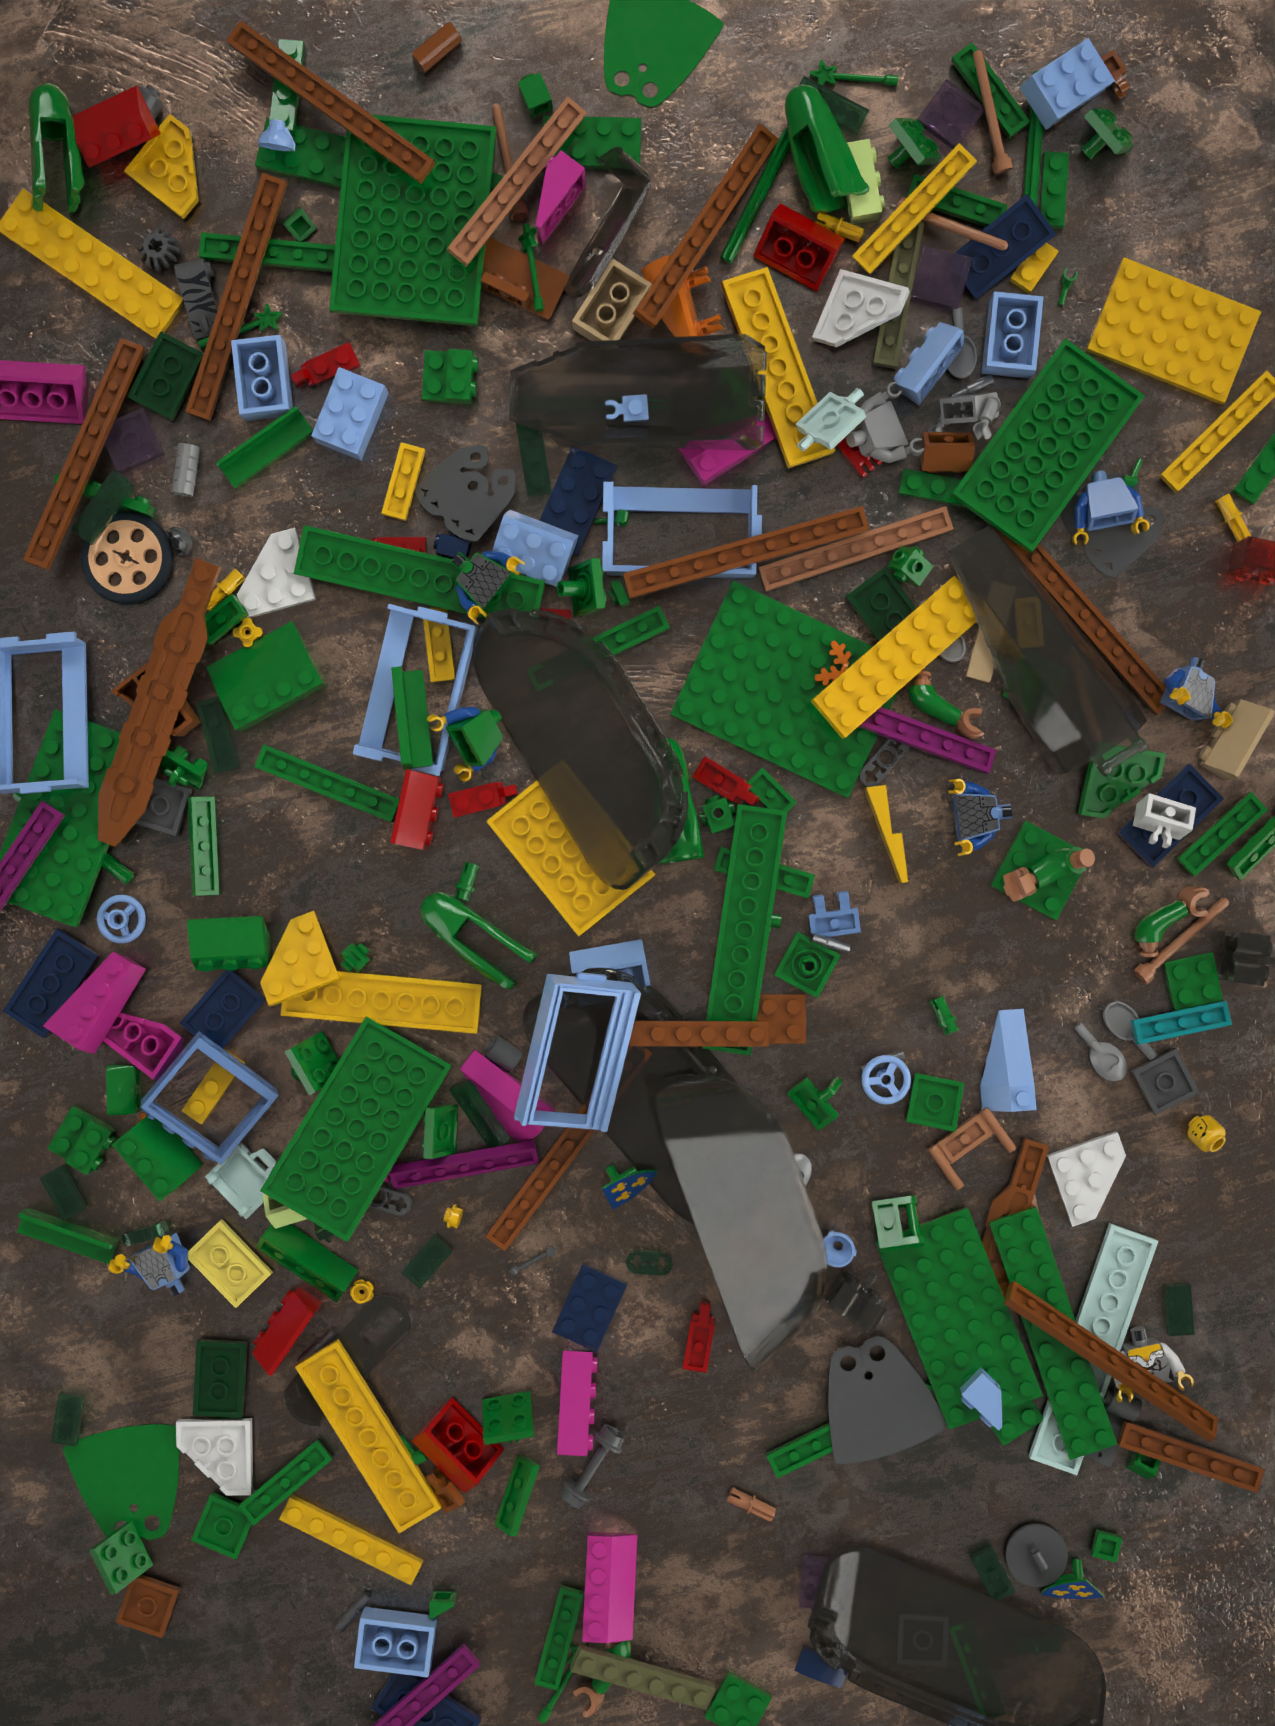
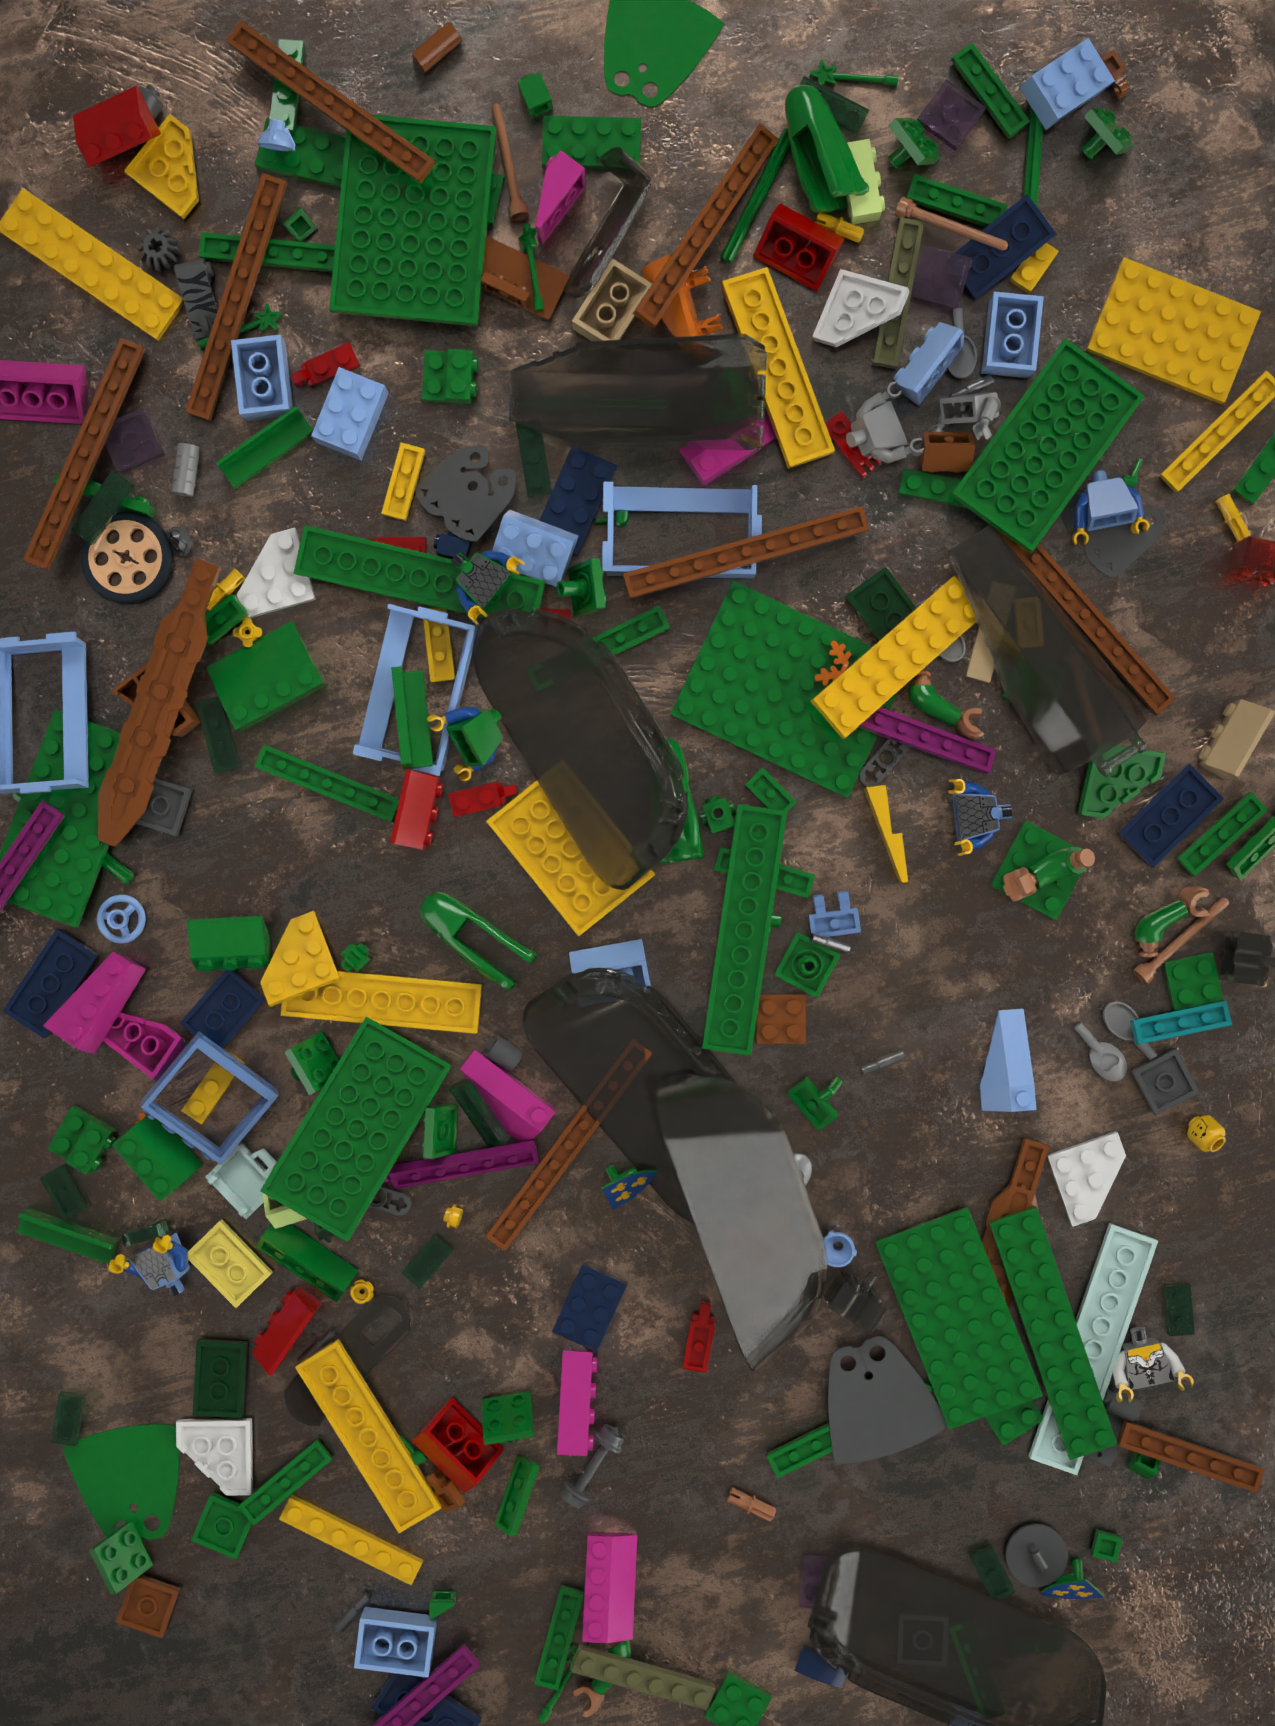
green piece [29,83,85,213] -> none
green piece [106,1064,141,1116] -> none
dark green plate [127,332,204,421] -> none
green hips [161,746,208,790] -> none
green plate [188,797,219,896] -> none
nougat plate [447,96,587,267] -> none
green pin [454,862,480,902] -> none
dark grey hinge [509,1246,556,1276] -> none
light blue piece [514,972,641,1132] -> none
light blue plate [605,394,649,423] -> none
green plate [608,579,630,608] -> none
clear green beam [626,1249,673,1276] -> none
dark orange plate [628,1021,769,1047] -> none
red hinge [692,756,760,806] -> none
nougat plate [758,506,954,592] -> none
light aqua plate [795,388,866,452] -> none
yellow plate [852,143,977,275] -> none
light blue piece [861,1055,911,1104] -> none
plate [872,1196,925,1252] -> none
green brick [888,546,934,587] -> none
green plate [906,1073,964,1132] -> none
nougat plate [927,1107,1017,1191] -> none
green pin [929,995,959,1036] -> none
light blue slope [960,1367,1002,1430] -> none
nougat piece [973,50,1013,174] -> none
dark orange plate [1004,1281,1218,1442] -> none
green plate [1039,151,1069,229] -> none
green hand [1058,268,1078,306] -> none
white brick [1133,793,1196,848] -> none
torso [1160,657,1234,729] -> none

